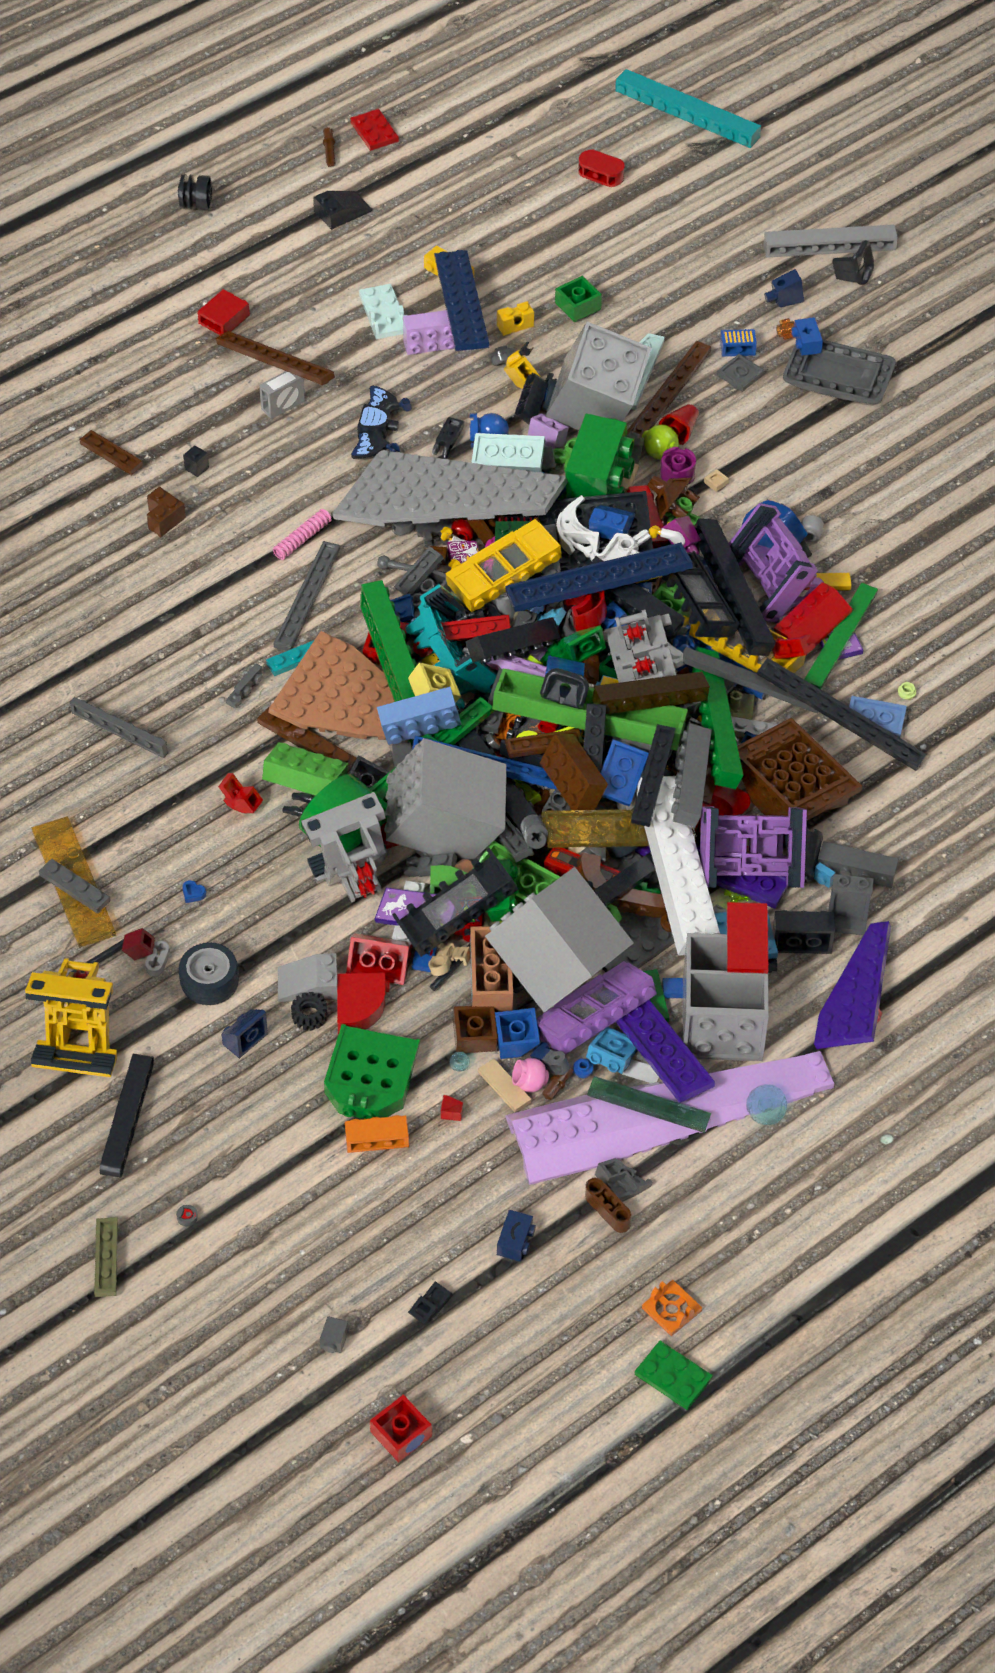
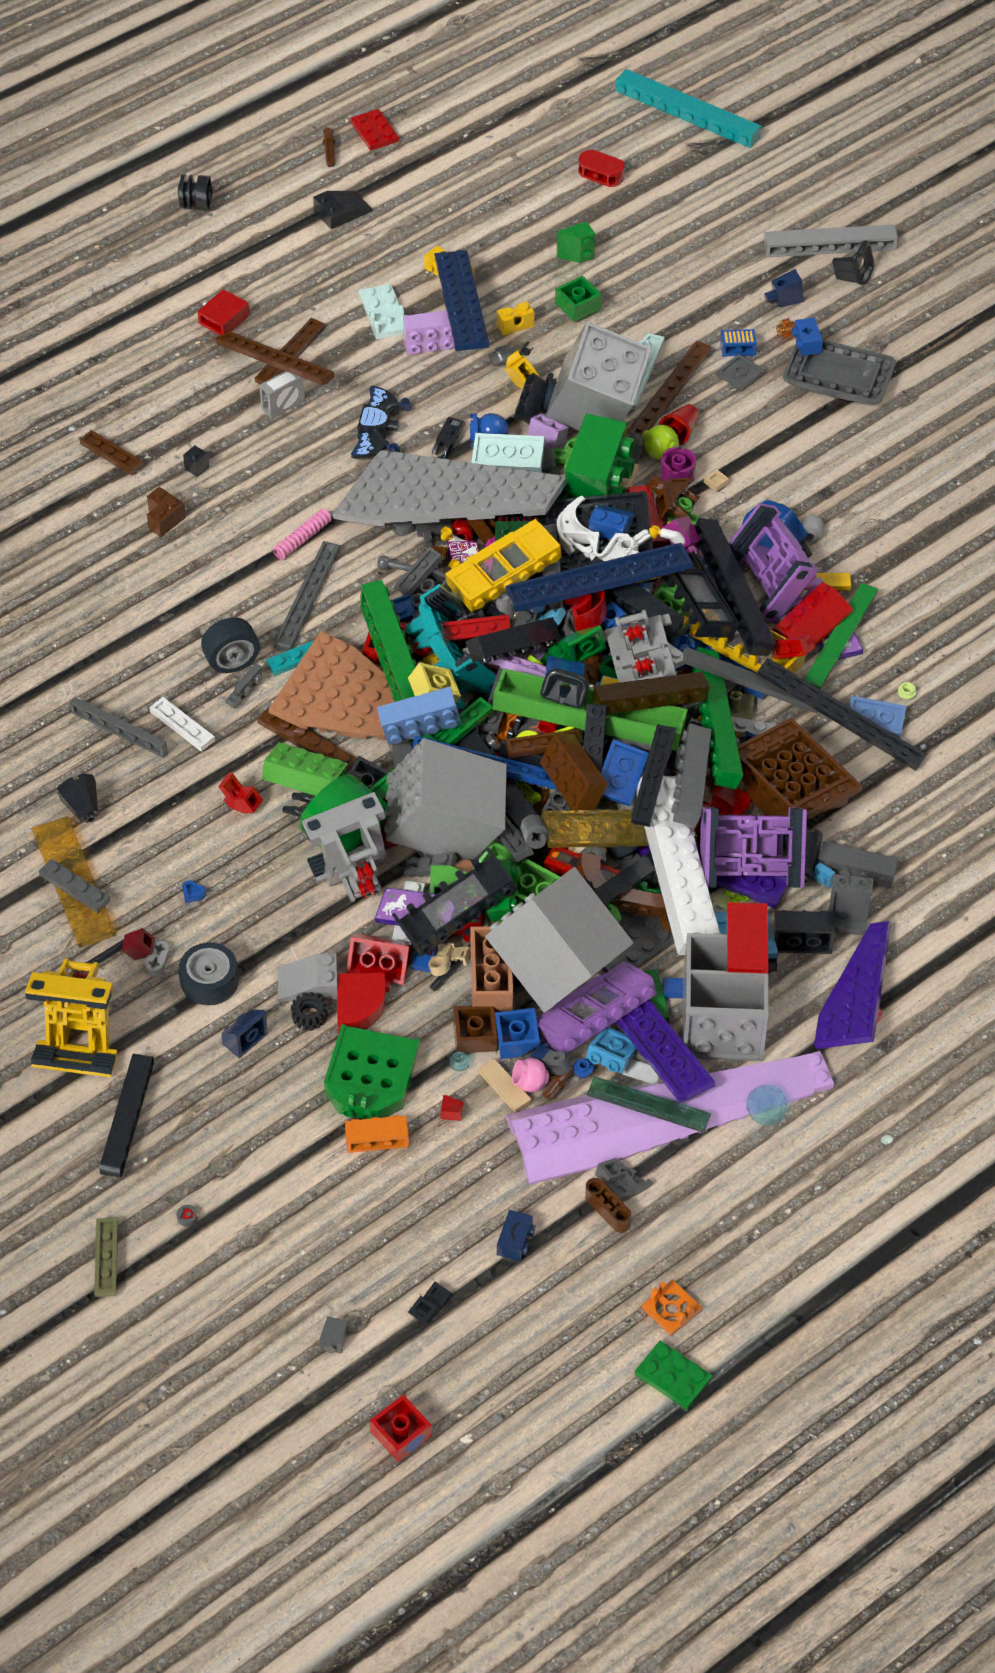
none -> black cone [57,773,98,823]
none -> white plate [149,697,215,752]
none -> black wheel [201,617,260,674]
none -> reddish brown tile [254,318,325,384]
none -> green slope [556,221,596,263]

